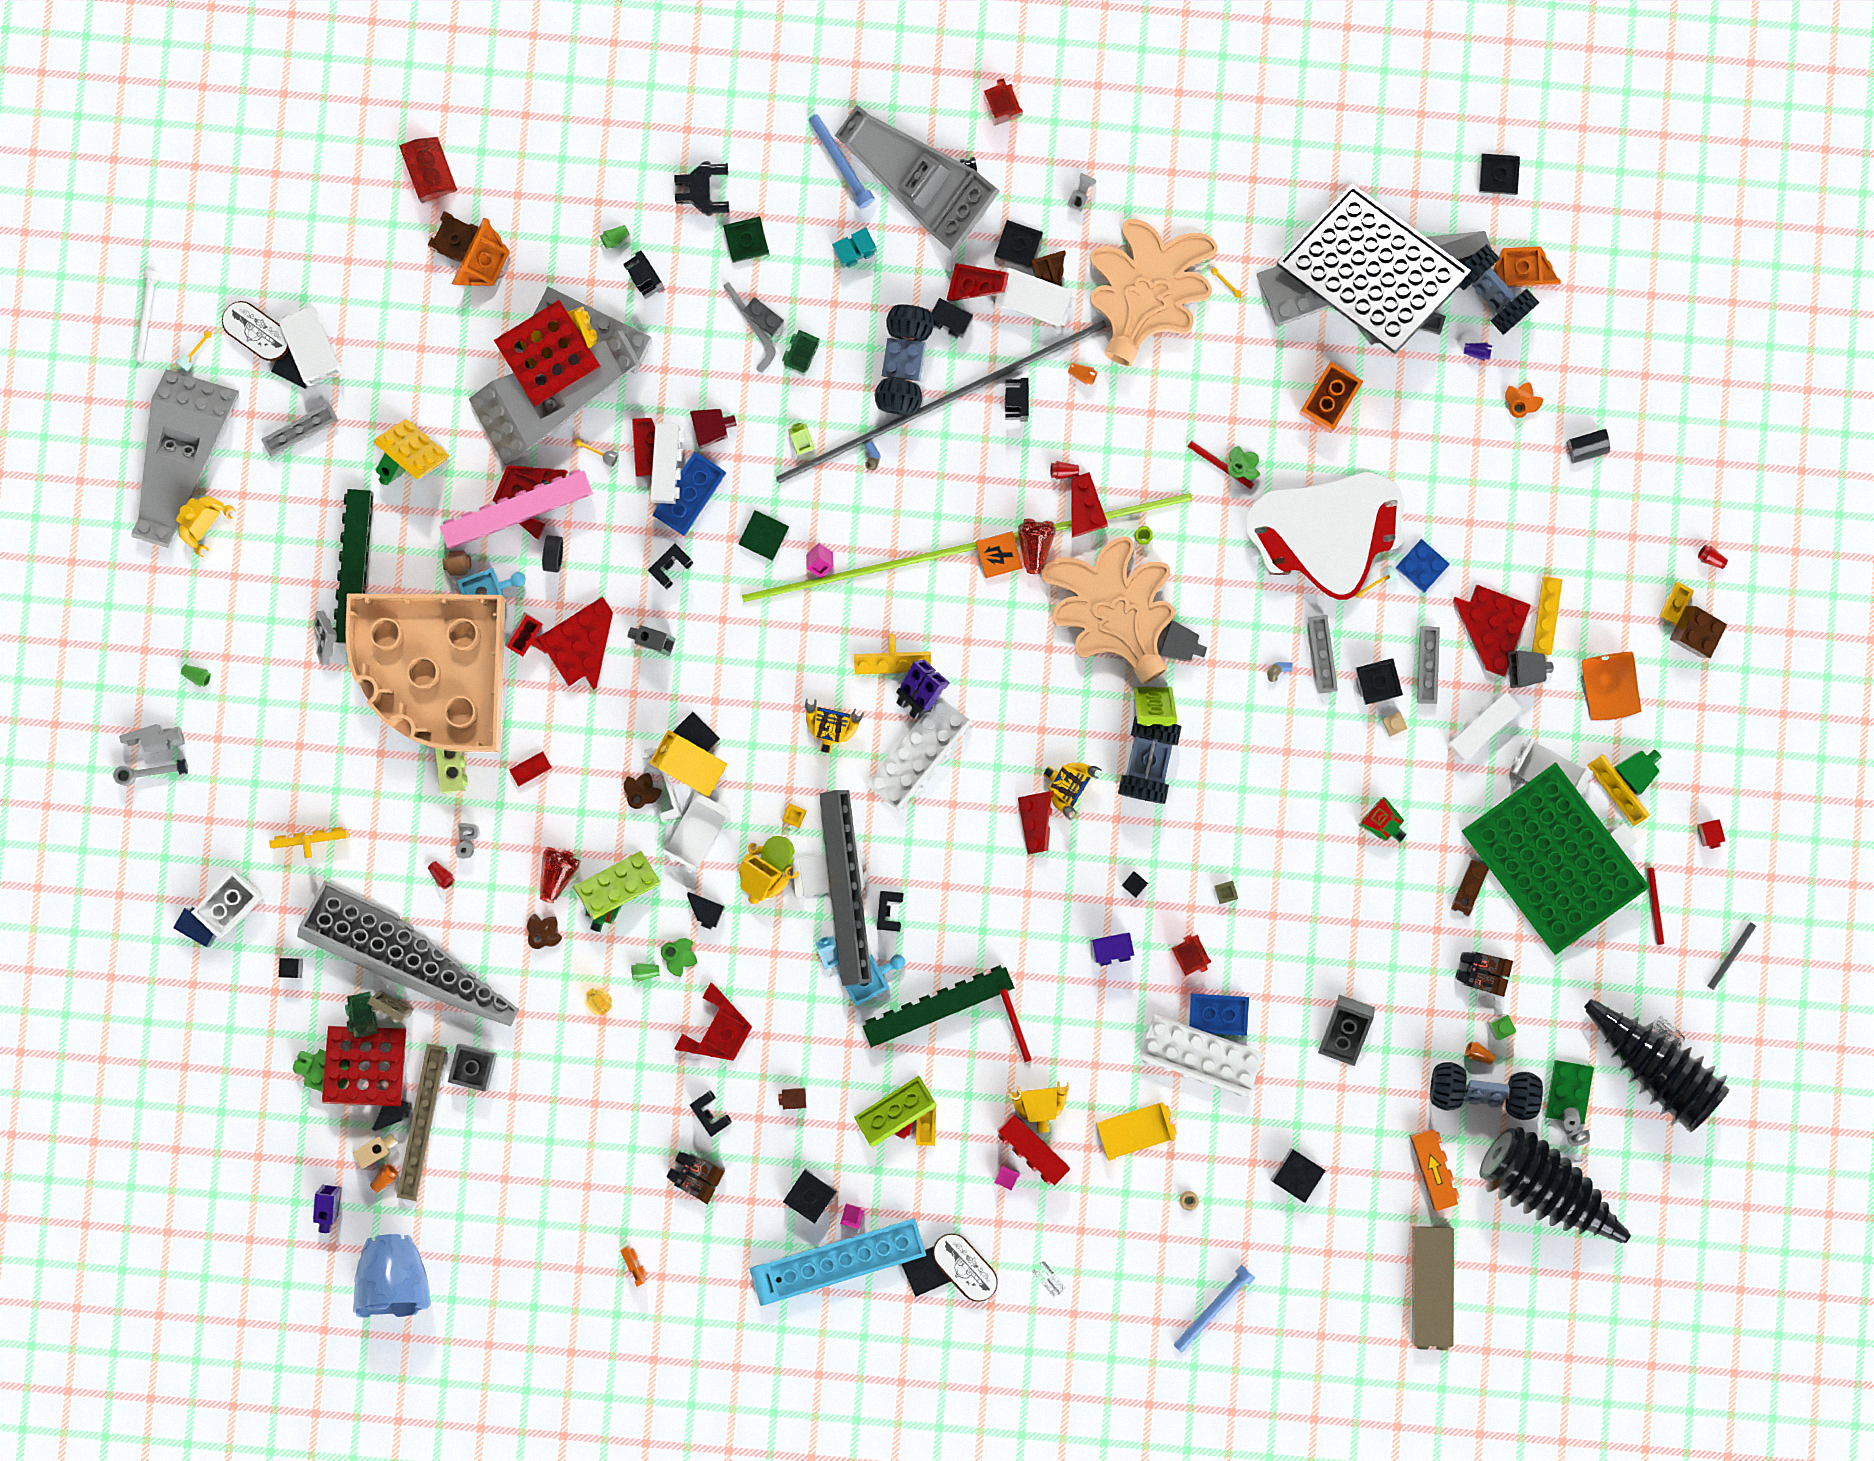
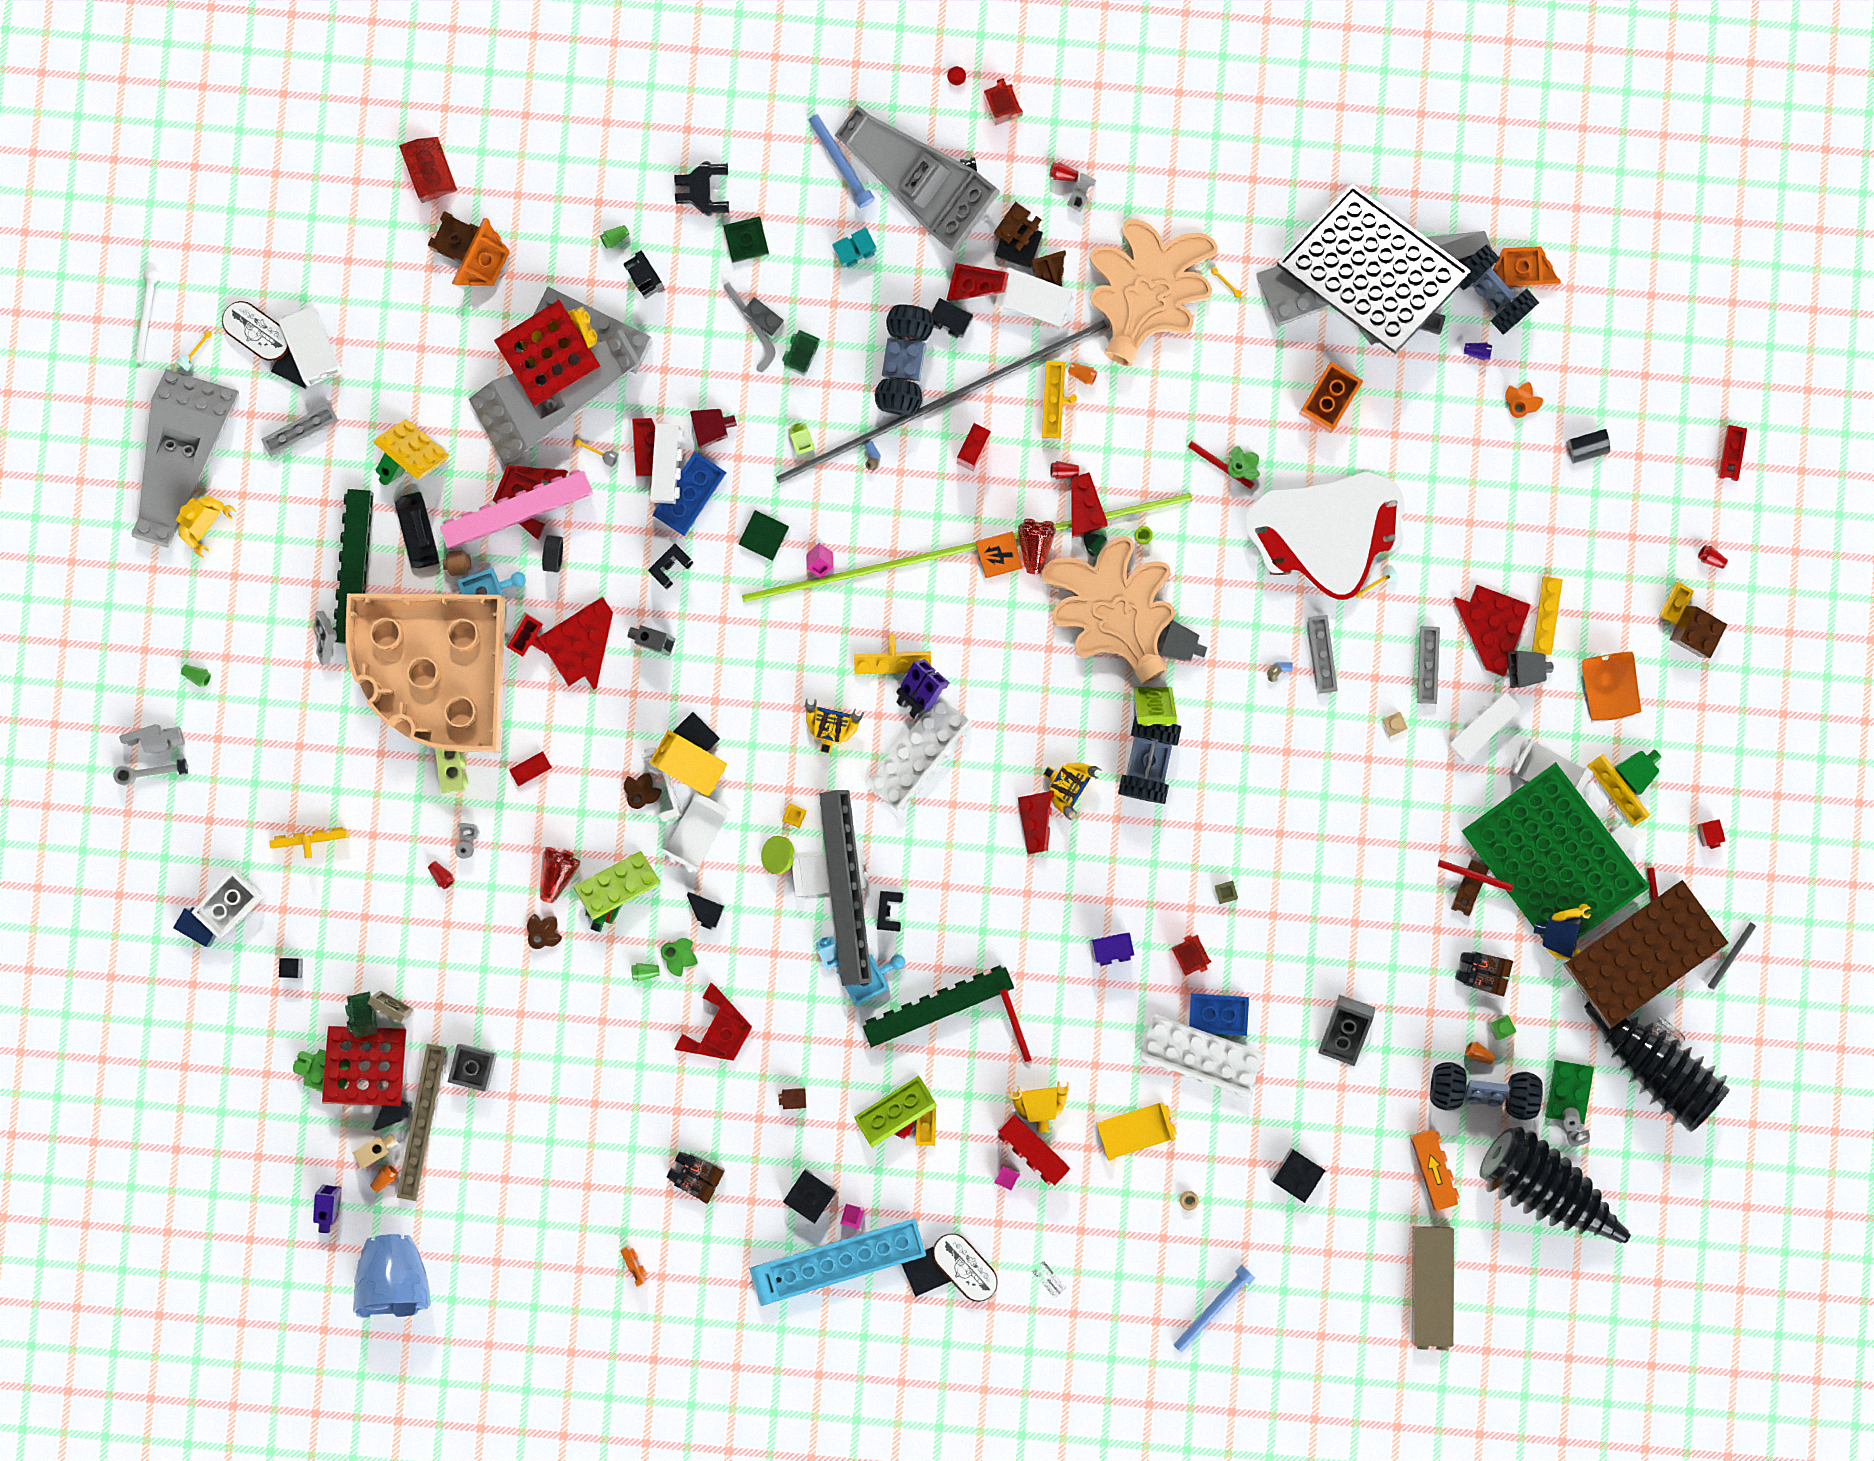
light grey wedge [297,880,519,1027] -> none
clear yellow head [584,987,613,1016] -> none
black panel [689,1090,733,1137] -> none
yellow torso [738,843,799,904] -> none
black panel [1005,378,1029,422] -> none
black plate [1121,871,1149,898] -> none
black panel [1355,658,1403,705] -> none
torso [1358,797,1407,843] -> none
blue plate [1395,539,1450,593] -> none
black tile [1479,153,1520,195] -> none
none -> black piece [395,492,439,569]
none -> red plate [947,66,966,86]
none -> red brick [956,423,991,472]
none -> reddish brown plate [993,201,1042,251]
none -> yellow plate [1041,361,1077,439]
none -> red cone [1049,161,1079,182]
none -> dark green tile [1083,533,1107,557]
none -> red piece [1437,859,1513,892]
none -> dark blue torso [1533,904,1591,960]
none -> reddish brown plate [1563,879,1729,1029]
none -> red plate [1718,425,1748,481]

